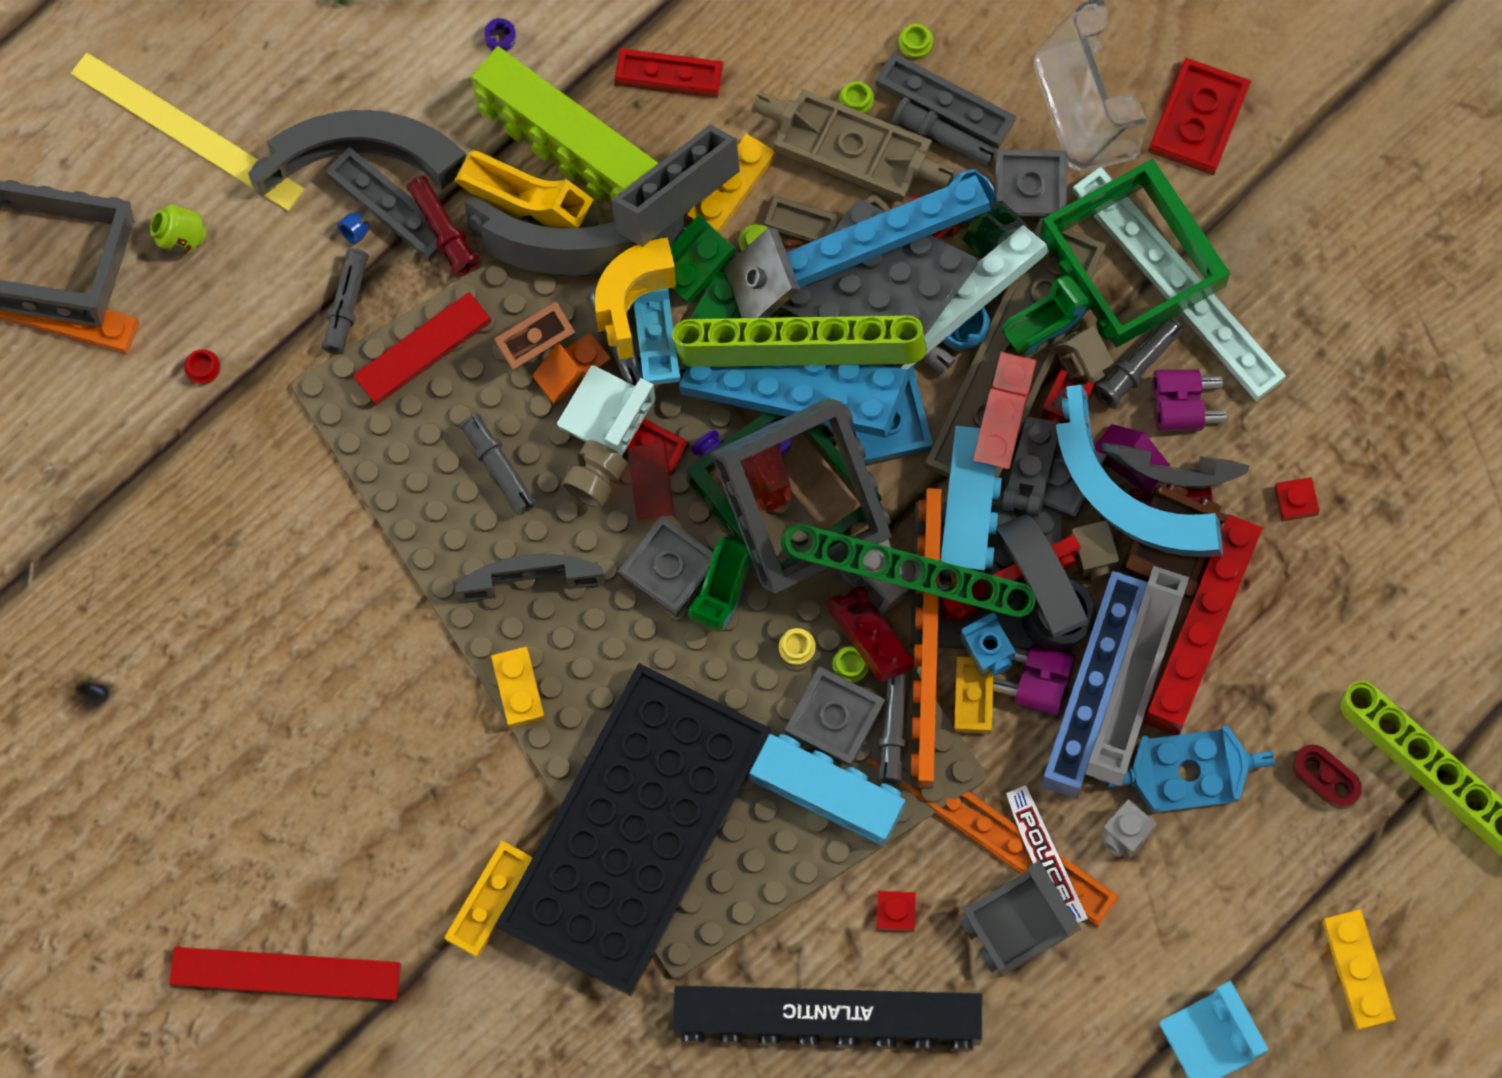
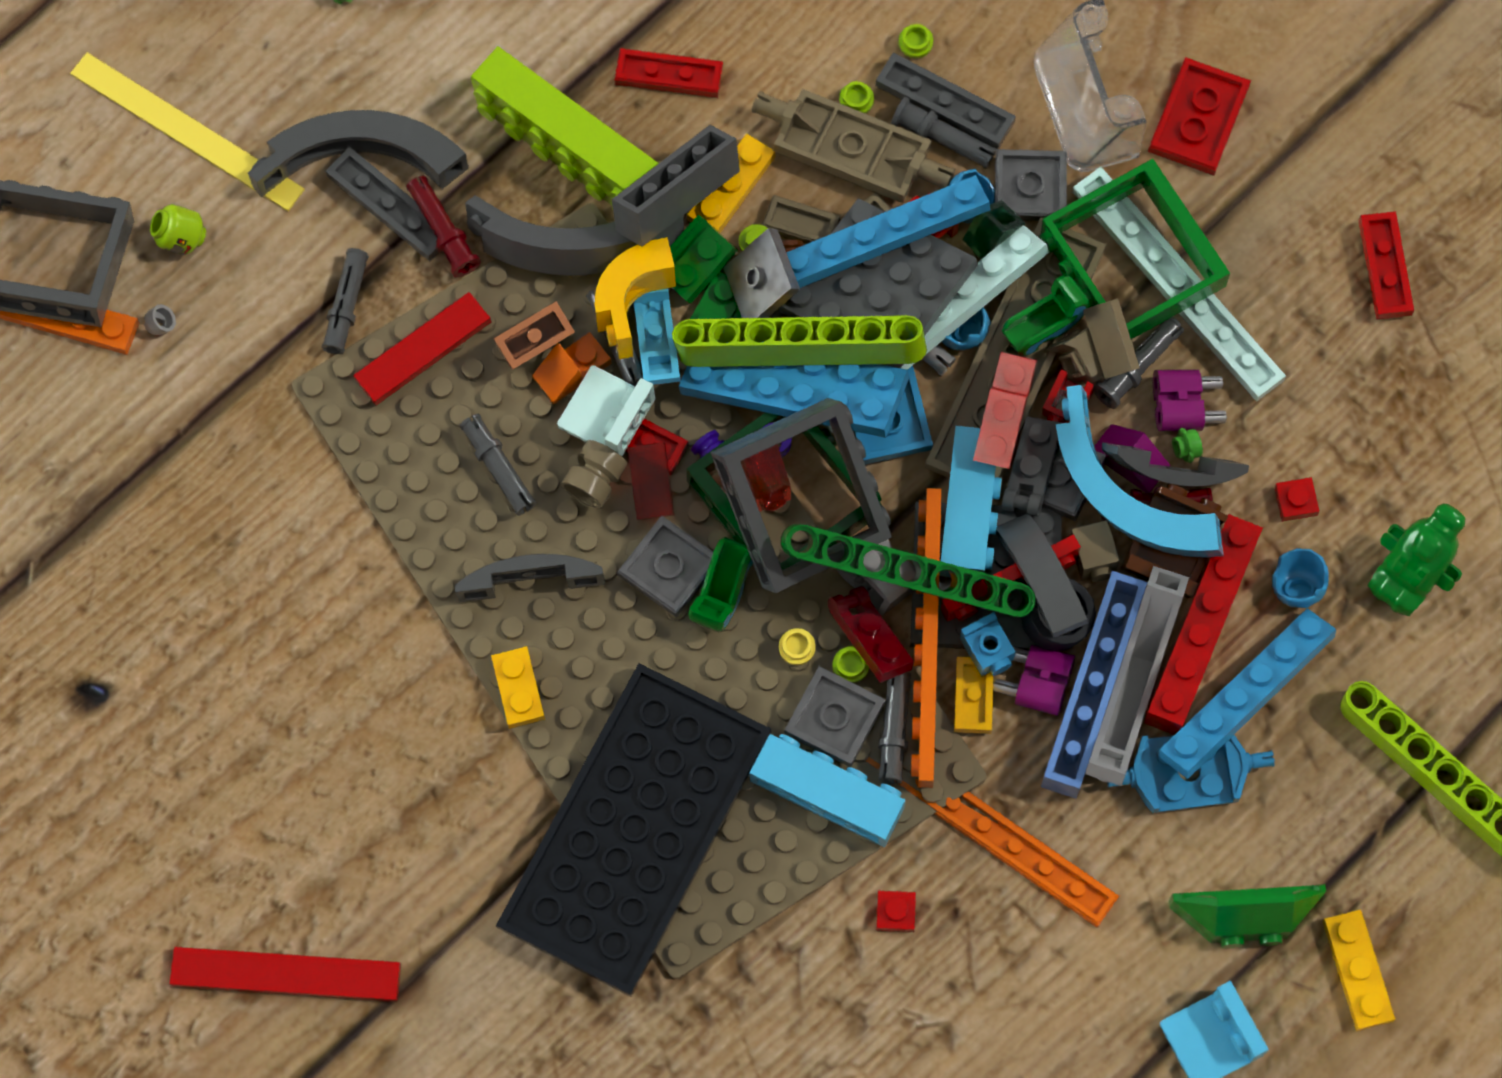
red plate [184,349,221,385] -> none
blue hinge [337,213,369,244] -> none
yellow plate [444,840,533,959] -> none
yellow arch [454,151,593,228] -> none
dark purple bush [484,18,516,52] -> none
black brick [673,985,982,1051] -> none
dark grey panel [960,860,1081,977] -> none
sticker [1006,785,1087,923] -> none
light grey brick [1100,800,1157,861] -> none
dark red plate [1293,744,1362,809] -> none
none -> light grey hinge [144,304,176,335]
none -> dark tan tile [1083,298,1140,379]
none -> dark azure plate [1159,608,1336,779]
none -> green wedge [1169,884,1326,948]
none -> bright green plate [1172,428,1203,463]
none -> dark azure hair [1272,548,1329,608]
none -> red plate [1358,211,1414,320]
none -> green piece [1368,503,1466,616]

